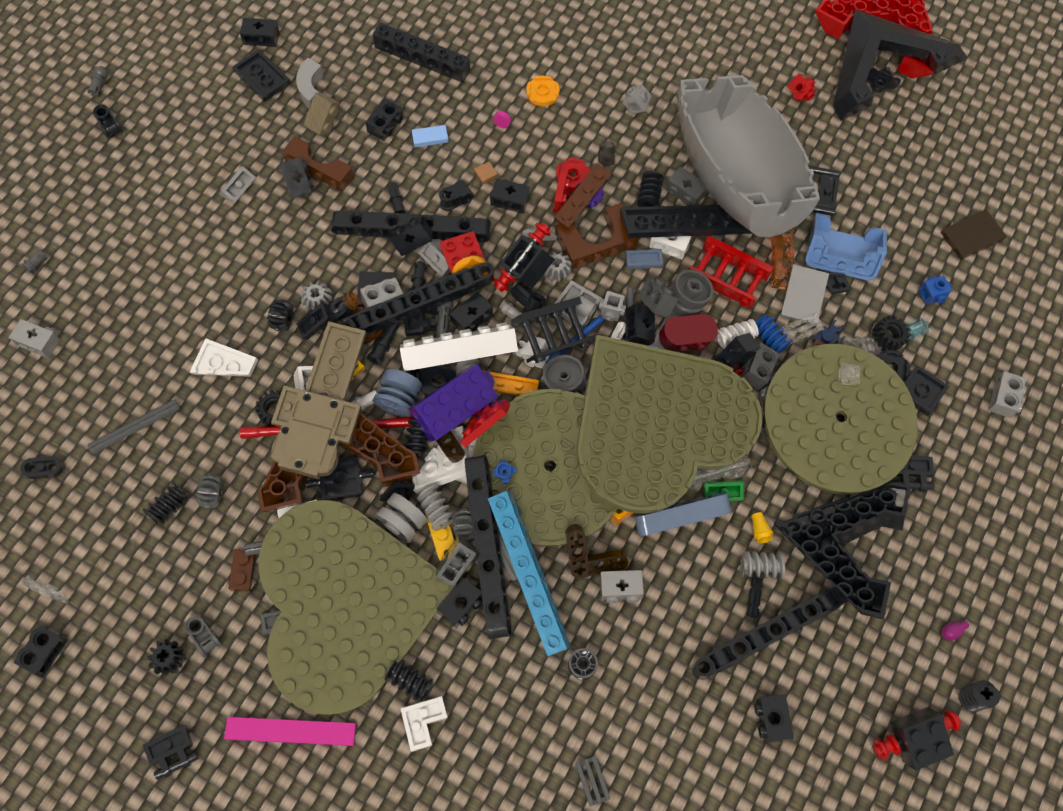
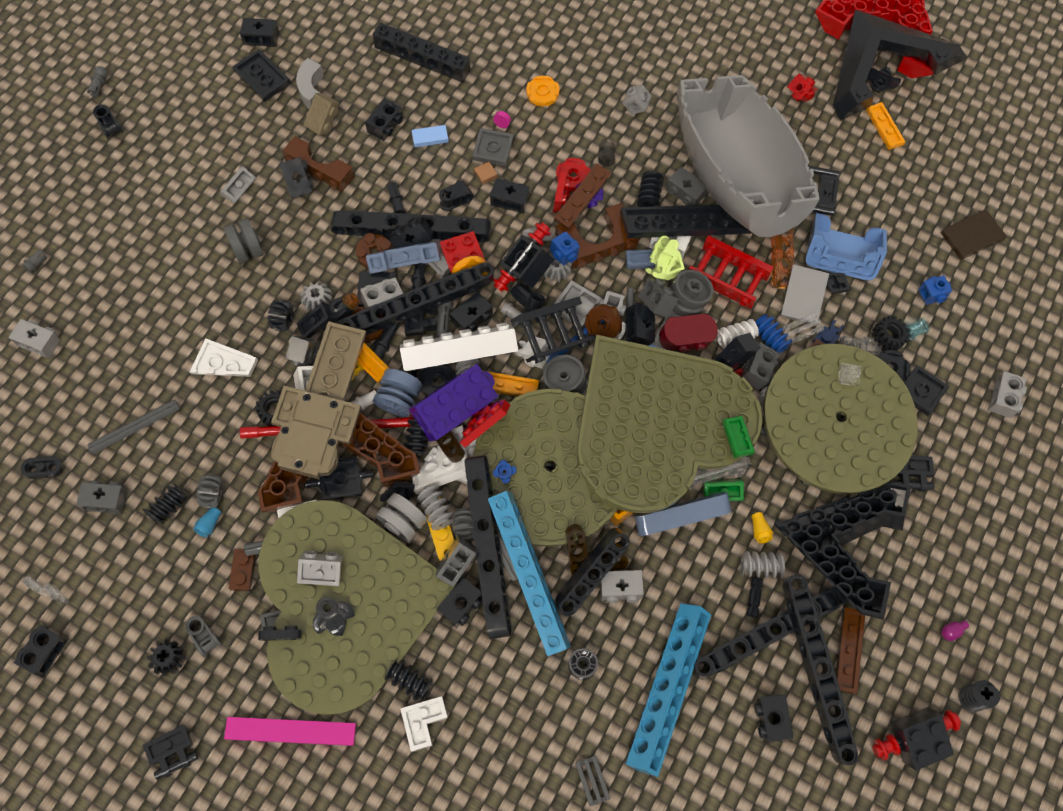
none -> dark grey brick [76,481,128,514]
none -> dark azure cone [193,508,221,538]
none -> dark grey wheel [223,217,264,264]
none -> black plate [258,626,302,641]
none -> brick [285,336,321,366]
none -> light grey bracket [297,551,343,586]
none -> black plate [313,597,355,636]
none -> reddish brown plate [355,233,391,269]
none -> light orange tile [357,343,390,383]
none -> sand blue slope [366,242,441,274]
none -> dark grey plate [472,128,514,166]
none -> blue brick [550,232,580,266]
none -> black beam [555,528,630,616]
none -> reddish brown plate [585,304,622,338]
none -> dark azure brick [626,603,711,777]
none -> yellowish green piece [645,236,685,281]
none -> green plate [722,416,755,458]
none -> black beam [782,575,858,765]
none -> reddish brown plate [836,607,865,695]
none -> light orange tile [865,102,905,150]

